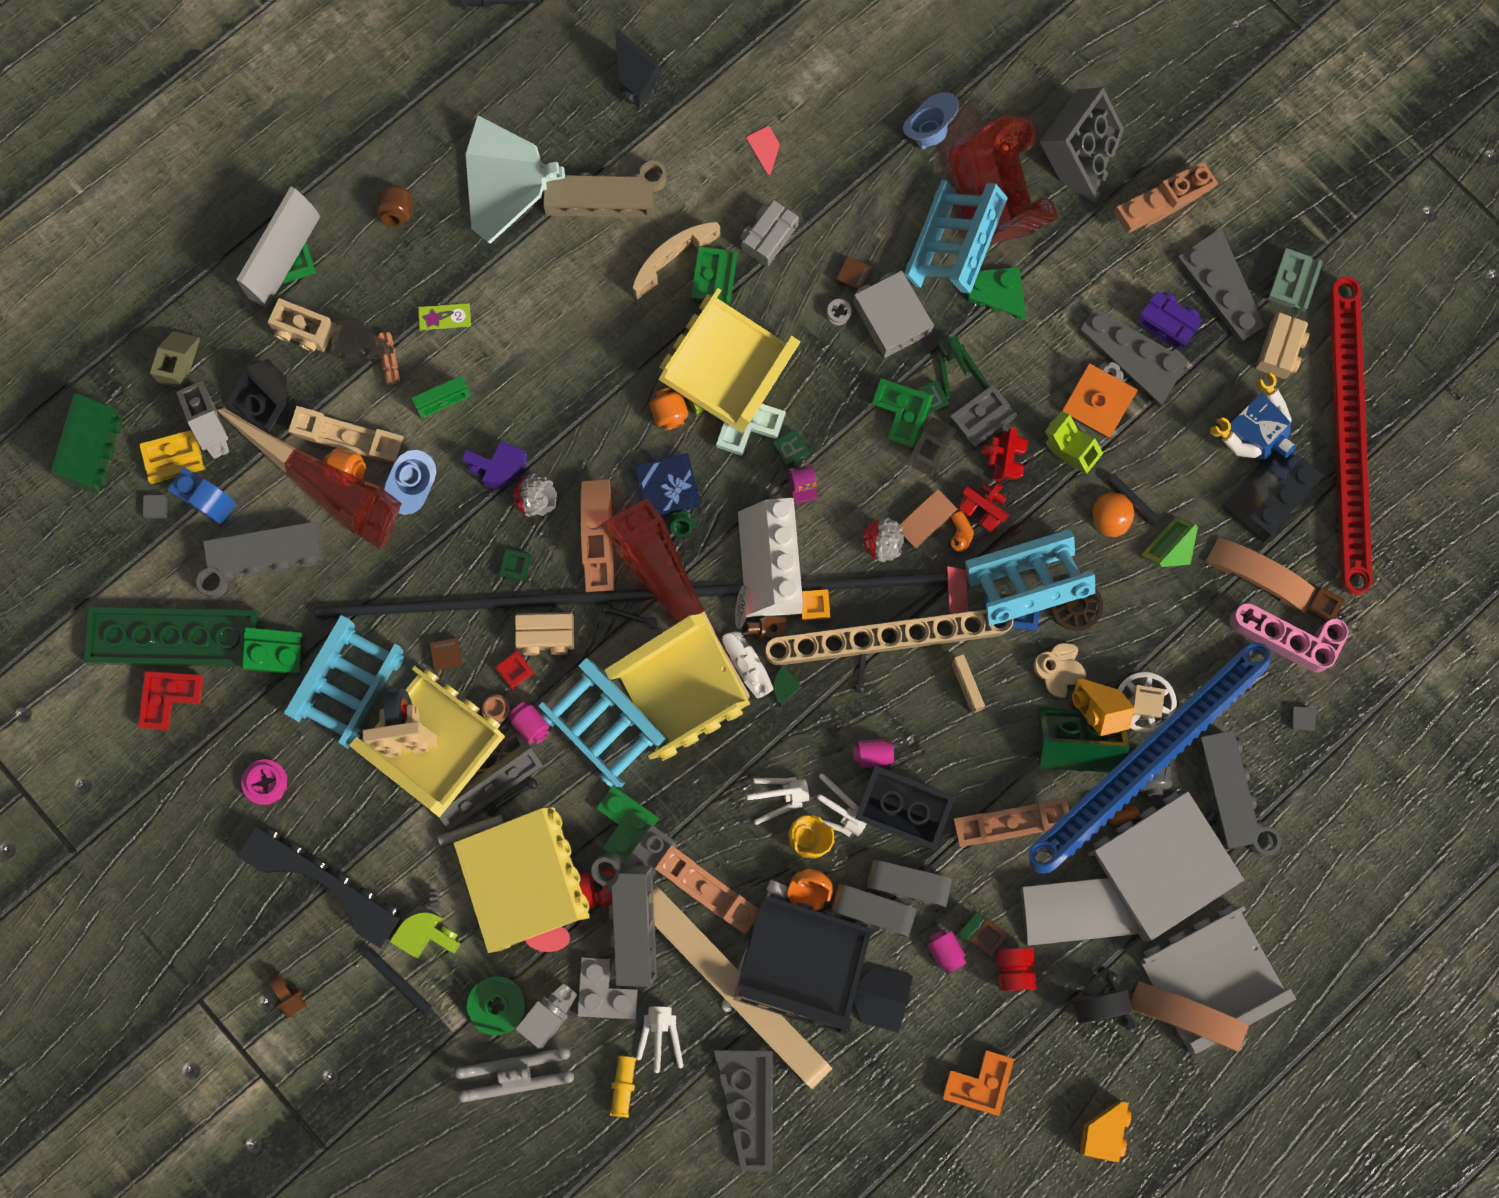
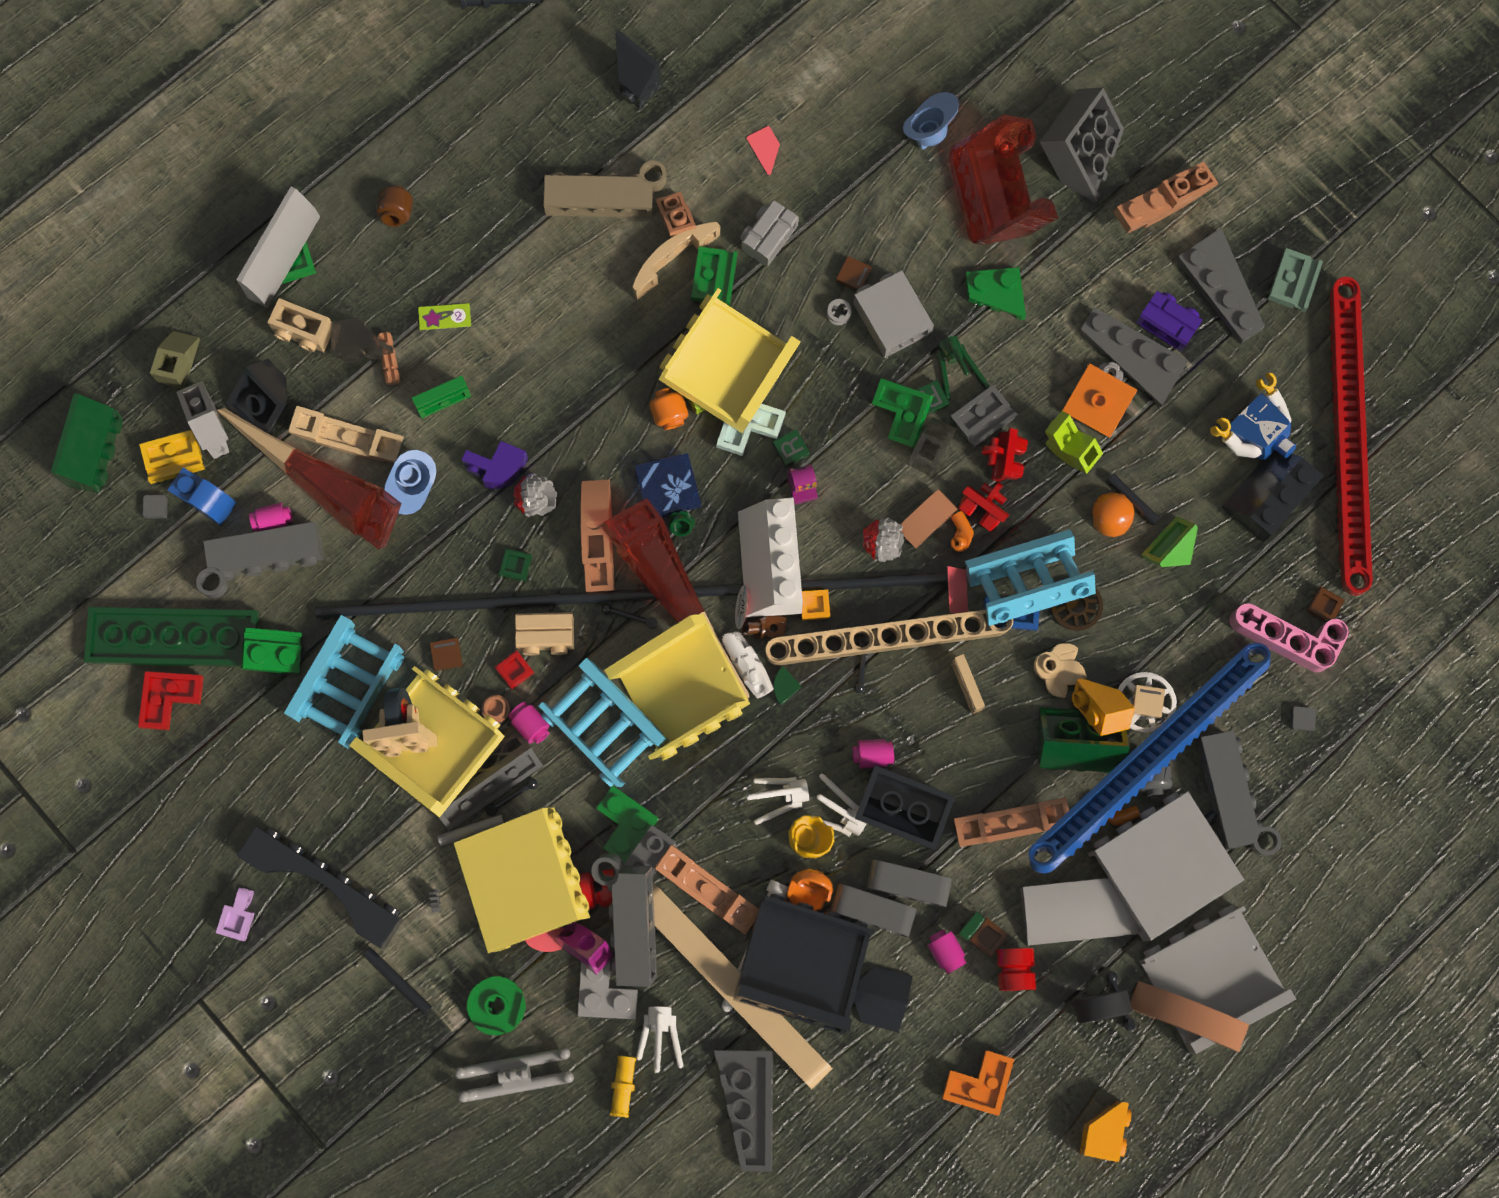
dark pink gear [242,759,288,805] -> none
reddish brown piece [269,971,307,1018] -> none
orange head [323,448,366,487] -> none
lime brick [390,913,461,958] -> none
light aqua panel [466,116,565,244] -> none
light grey hinge [516,984,577,1048] -> none
medium azure fence [904,180,1007,293] -> none
nougat slope [1205,537,1317,614] -> none
tan brick [1256,313,1310,379] -> none
none -> lavender plate [216,888,255,941]
none -> dark pink brick [249,502,293,532]
none -> magenta leg [556,922,614,975]
none -> nougat slope [656,192,696,236]

